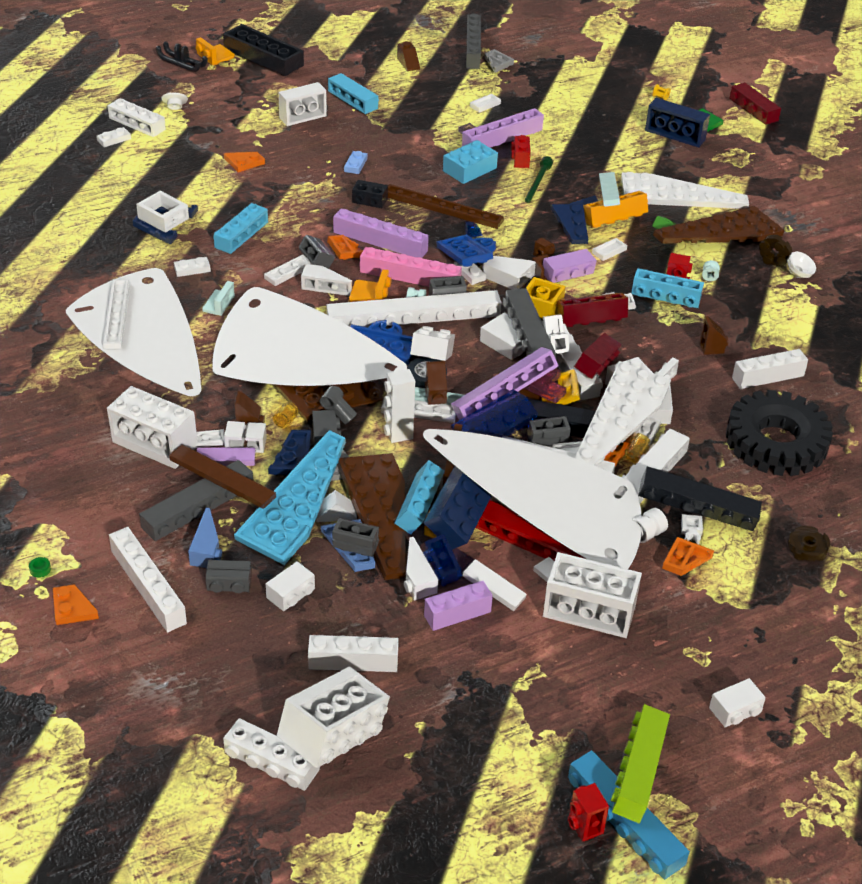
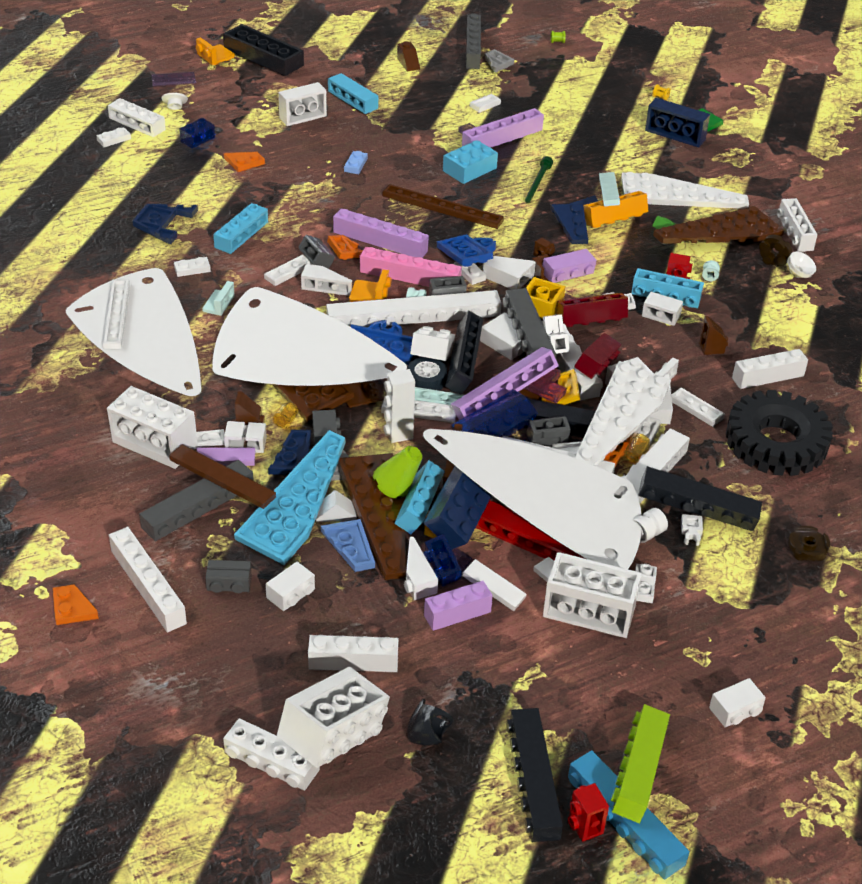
green tile [29,557,51,578] -> none
white window [136,191,189,233] -> none
black piece [156,41,208,72] -> none
medium blue slope [188,508,222,568] -> none
dark grey piece [320,386,357,424] -> none
dark grey brick [332,518,379,557] -> none
black brick [352,180,388,208] -> none
reddish brown slope [425,361,447,405] -> none
clear blue tile [465,222,482,238] -> none
red brick [511,135,531,168] -> none
white tile [592,238,627,261] -> none
orange wing [662,537,714,576] -> none
dark red brick [729,82,781,125] -> none
none -> clear purple tile [151,72,196,86]
none -> clear blue brick [179,118,215,148]
none -> lime cone [373,446,422,498]
none -> black piece [406,699,454,746]
none -> black brick [445,310,483,395]
none -> black brick [507,708,563,843]
none -> lime bush [551,31,566,43]
none -> white slope [635,564,657,603]
none -> white brick [642,292,683,326]
none -> white tile [671,388,725,427]
none -> white brick [777,198,817,252]

